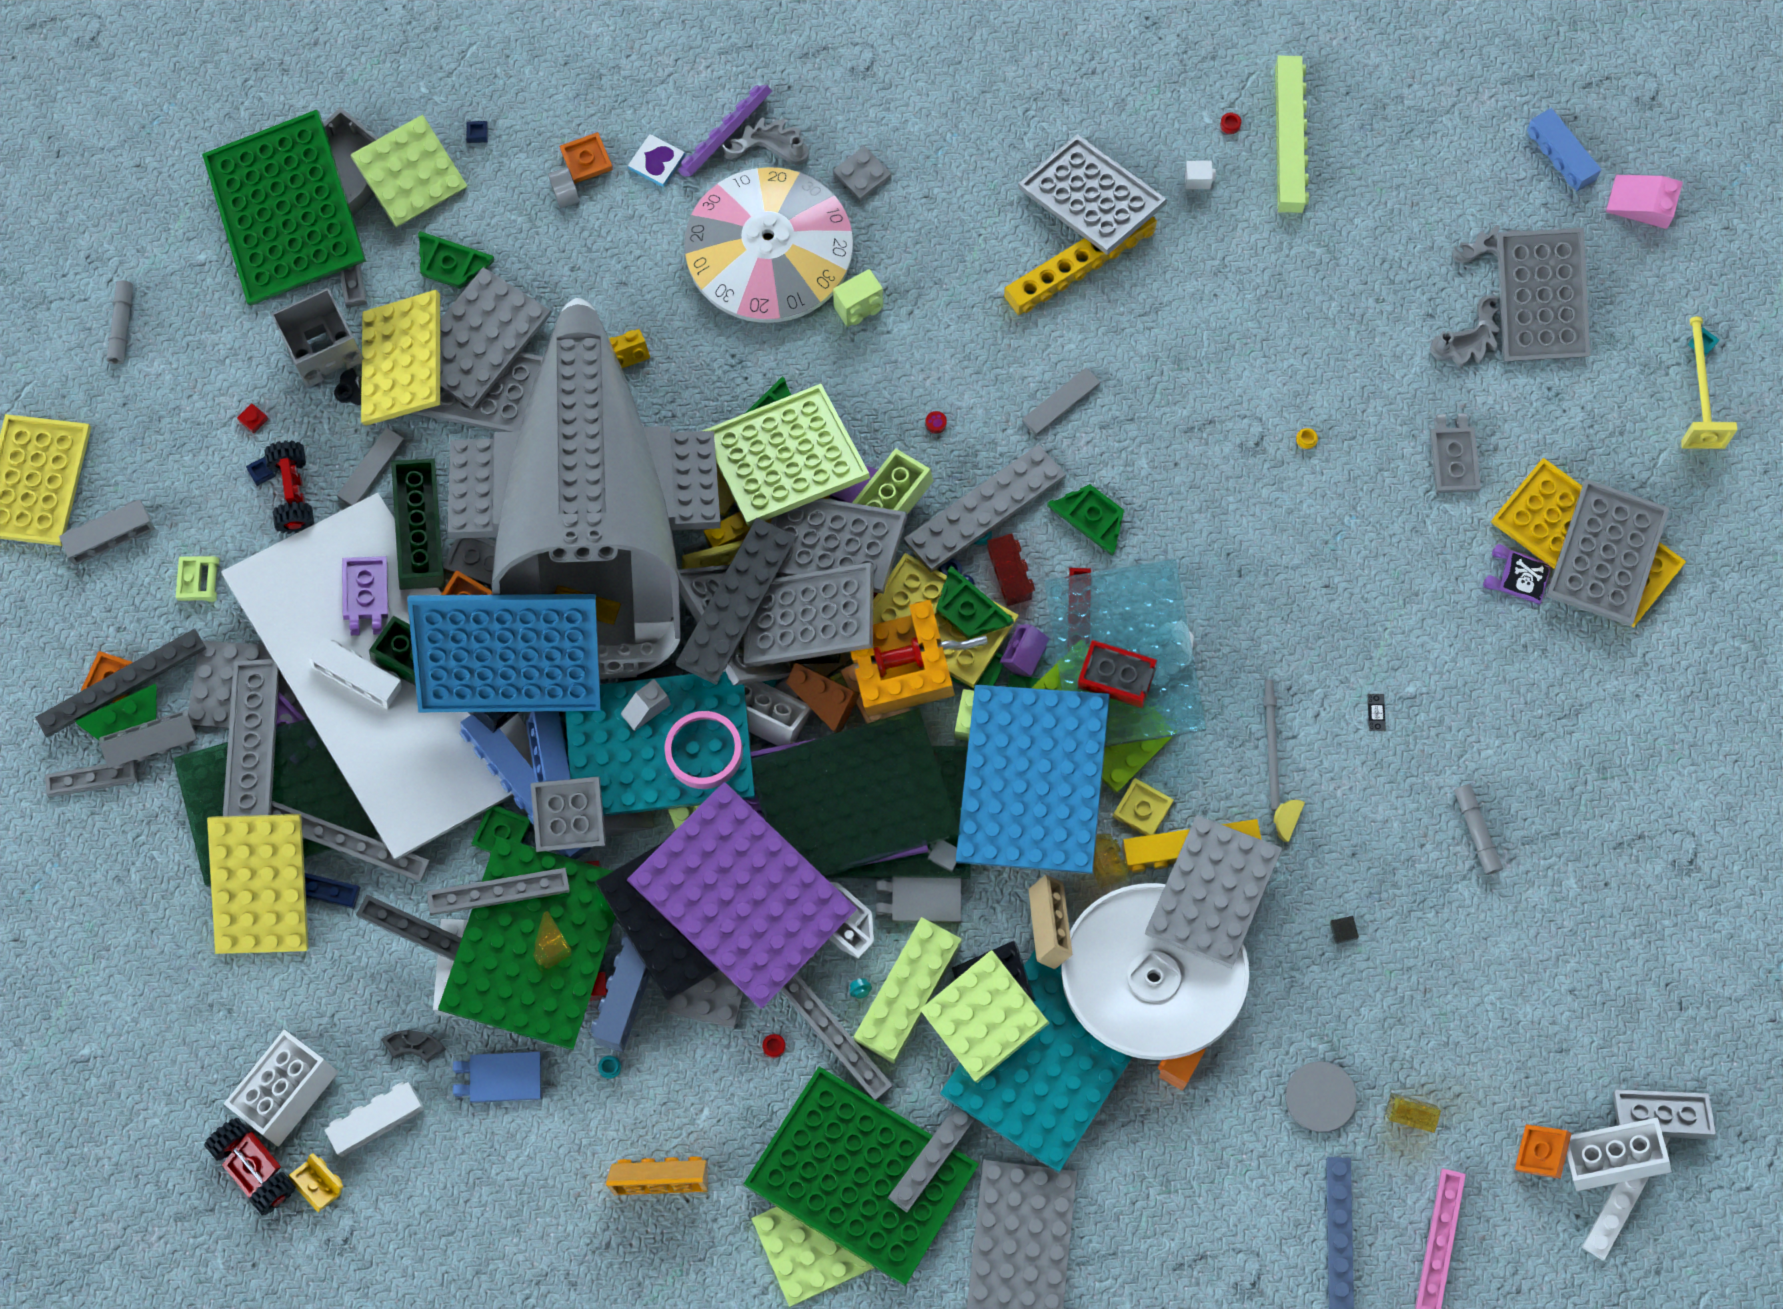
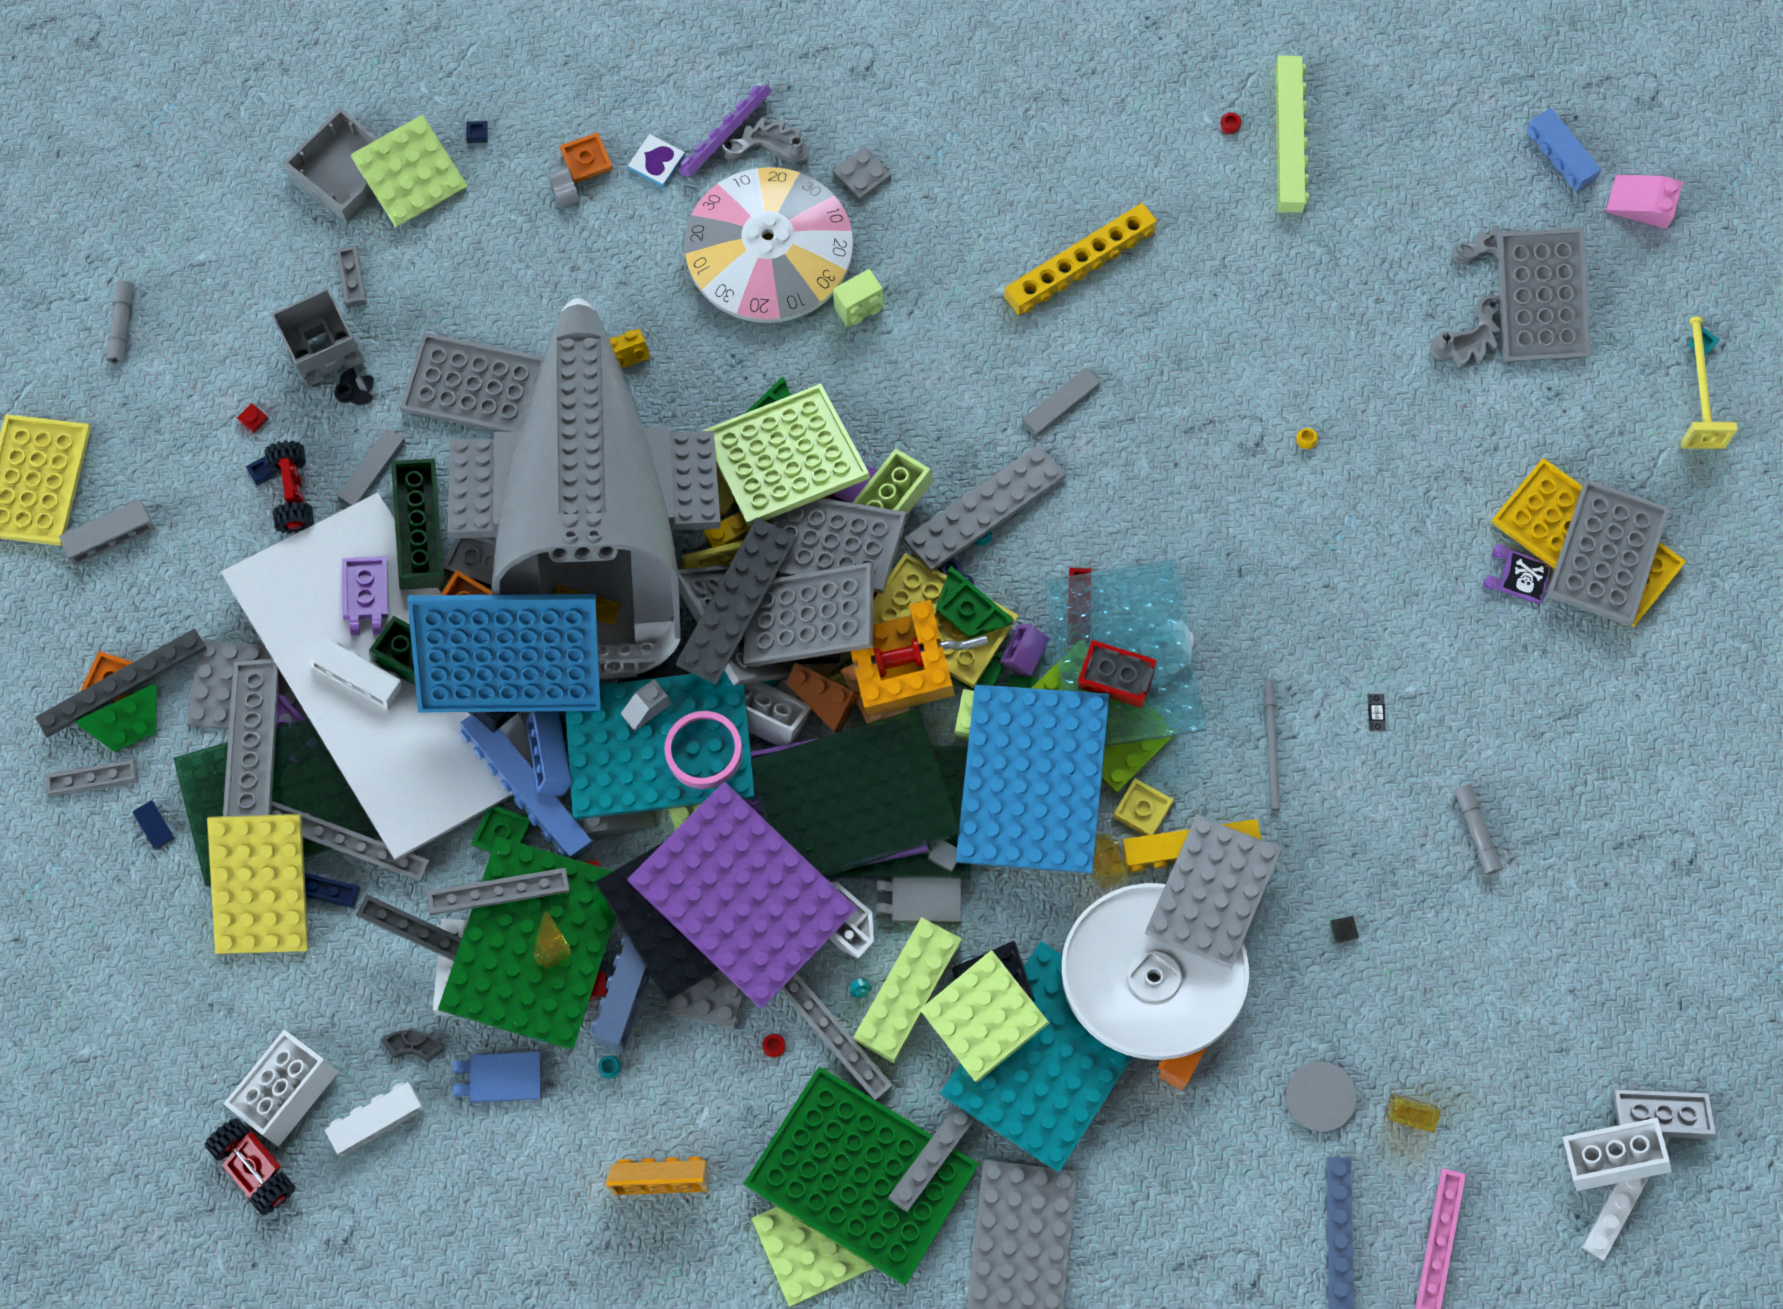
light grey brick [99,709,197,769] -> none
yellowish green plate [176,556,220,602] -> none
green plate [202,109,366,306] -> none
yellow bracket [288,1153,343,1213] -> none
light yellow plate [361,290,440,426] -> none
green wing [418,231,495,289] -> none
light grey plate [440,267,551,410] -> none
light grey plate [530,777,606,852] -> none
red tile [925,411,947,434] -> none
clear red brick [987,533,1035,607] -> none
light grey plate [1018,135,1167,255] -> none
tan brick [1028,875,1073,969] -> none
green wing [1047,484,1124,556] -> none
white brick [1185,161,1216,190] -> none
light yellow tile [1273,800,1305,842] -> none
light grey tile [1430,413,1481,493] -> none
orange plate [1515,1124,1572,1179] -> none
none -> dark blue tile [132,800,175,850]

